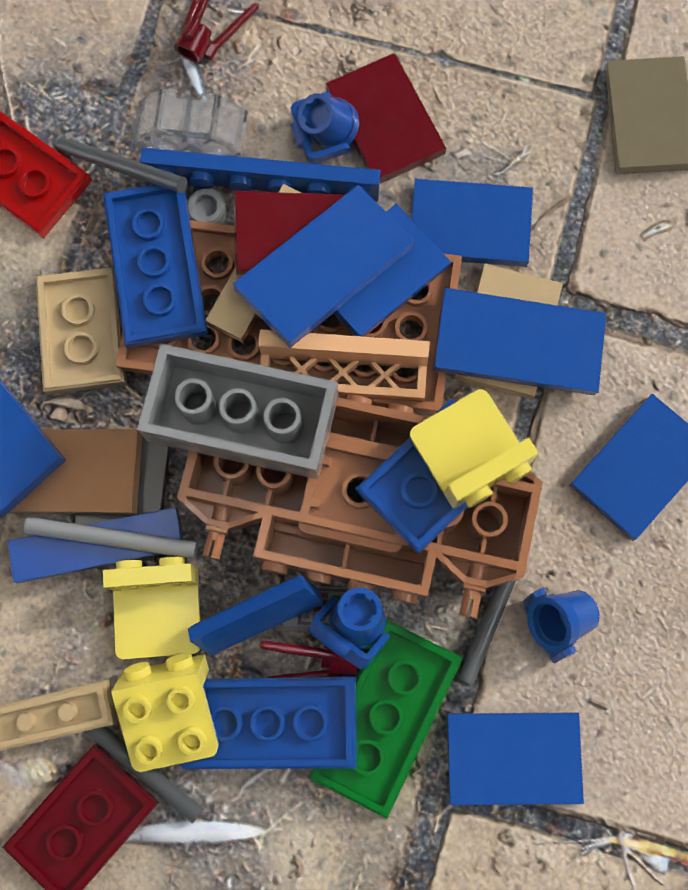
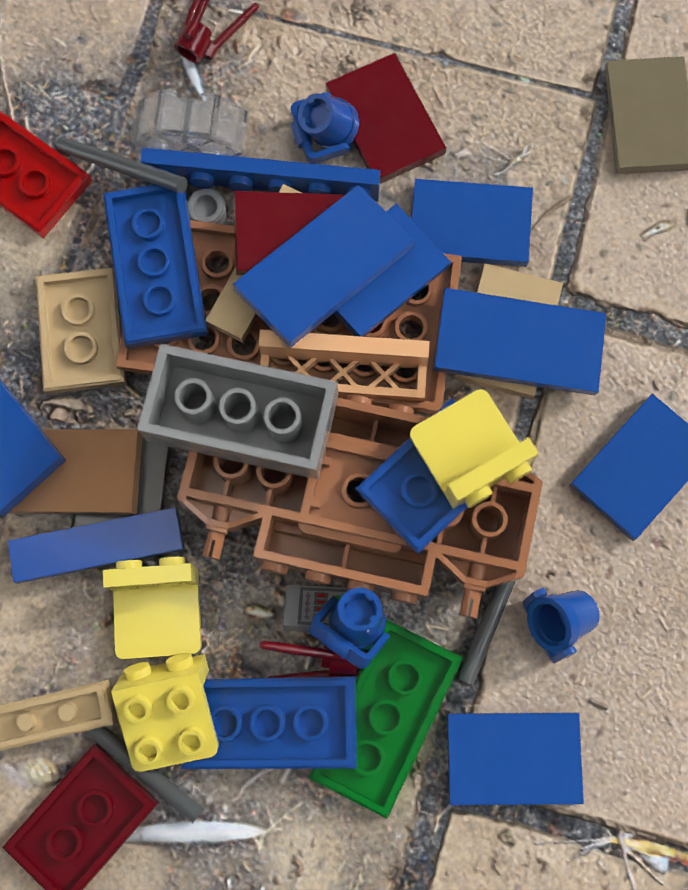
light grey bar [24,517,198,559] -> none
blue tile [188,575,324,655] -> none

